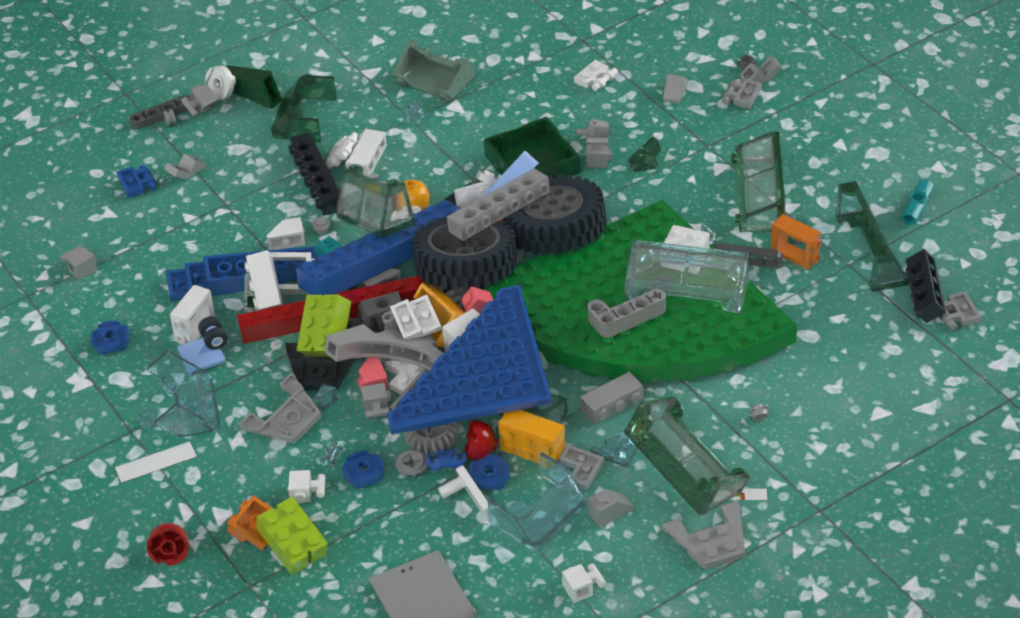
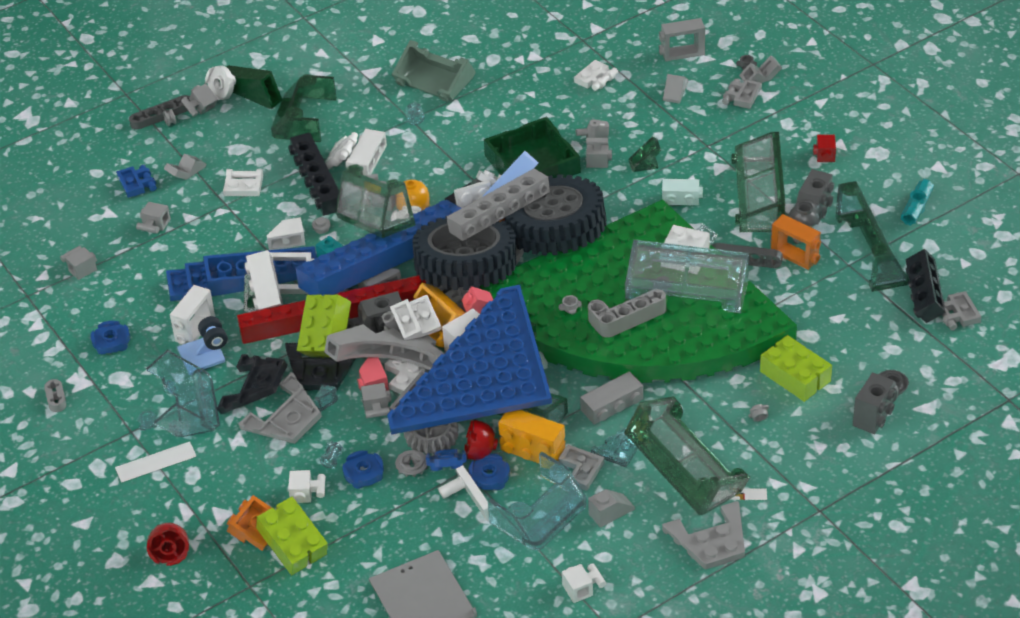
none -> light grey beam [44,379,67,412]
none -> light grey brick [136,202,171,234]
none -> black wing [217,354,288,414]
none -> white plate [223,169,263,196]
none -> light grey plate [559,295,582,314]
none -> light grey window [659,18,705,61]
none -> light aqua brick [662,179,703,205]
none -> lime piece [760,335,832,402]
none -> dark grey brick [788,169,835,227]
none -> red brick [813,134,836,162]
none -> dark grey brick [852,370,909,435]

